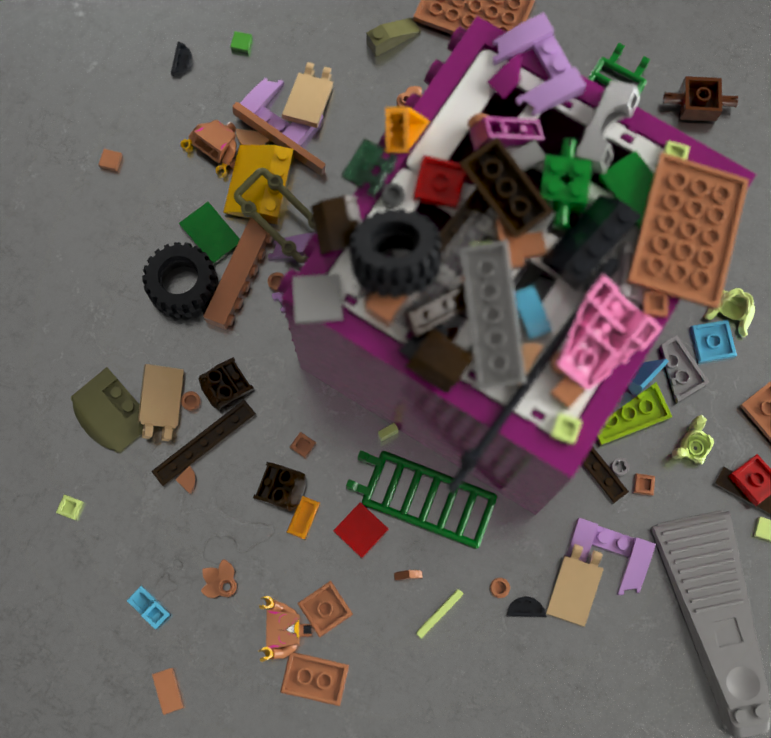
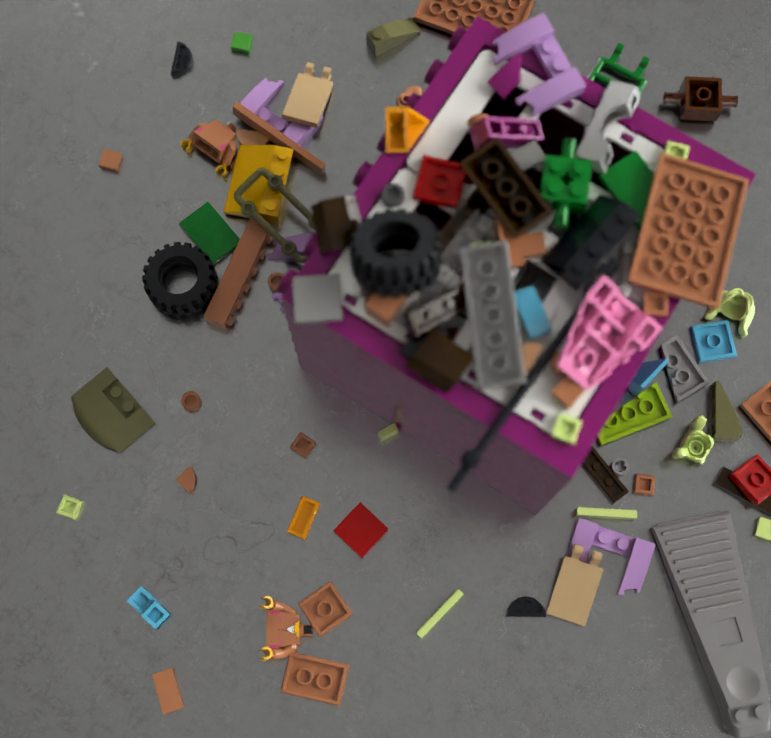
tan tile [138,364,184,442] -> none
dark brown tile [151,399,256,487] -> none
dark brown slope [198,357,254,410] -> none
nougat plate [201,559,237,598] -> none
dark brown slope [253,462,306,511] -> none
clear green plate [341,138,398,196] -> none
green bar [346,450,497,549] -> none
nougat tile [394,570,423,580] -> none
nougat tile [489,578,510,598] -> none
none -> yellowish green tile [574,507,637,521]
none -> olive slope [711,381,742,443]

